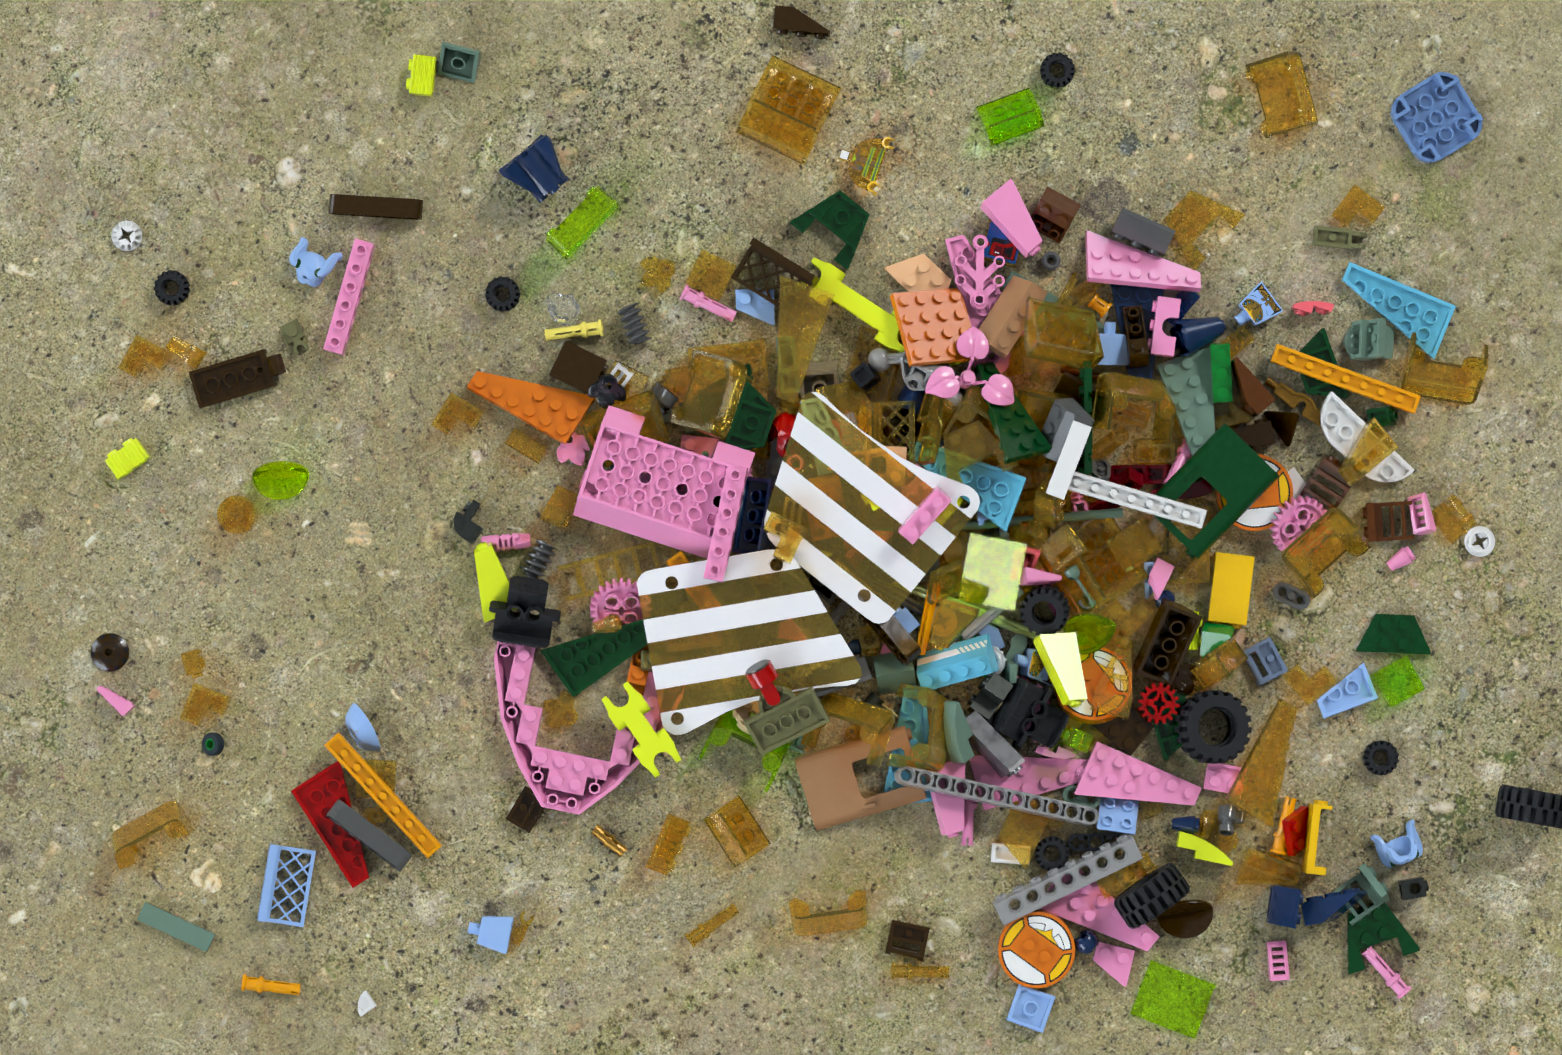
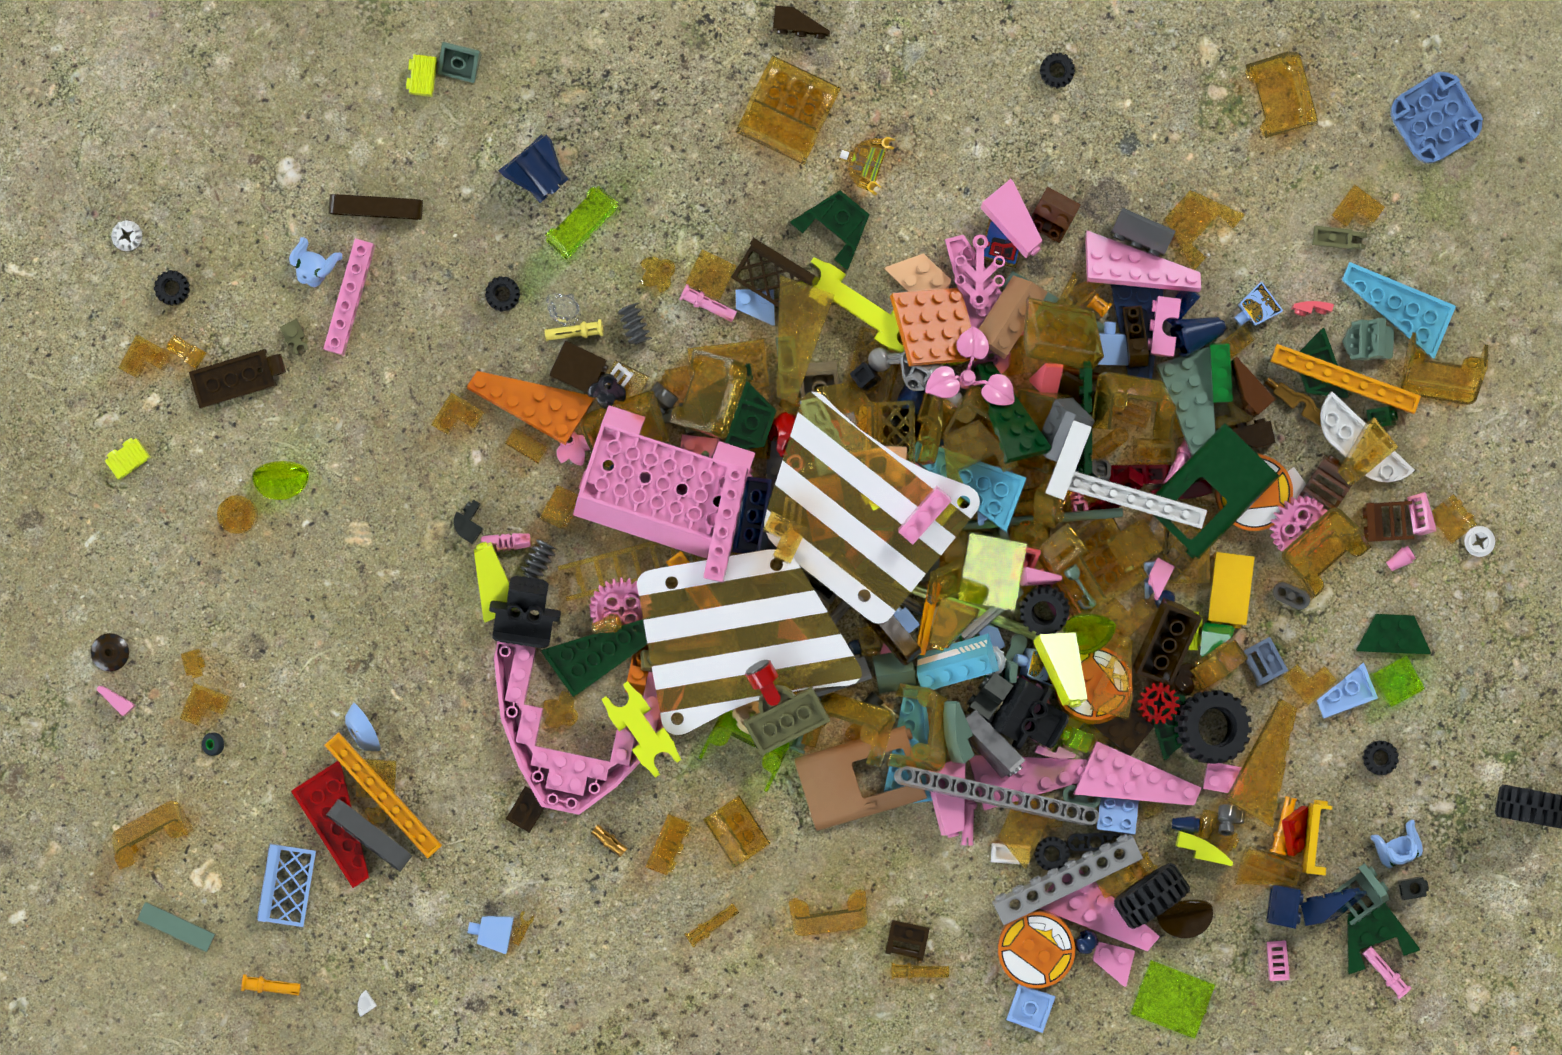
clear neon green slope [976,88,1045,146] -> none
flat silver plate [1041,251,1061,270] -> none
dark brown piece [1264,411,1300,447] -> none
none -> coral slope [1029,363,1063,393]

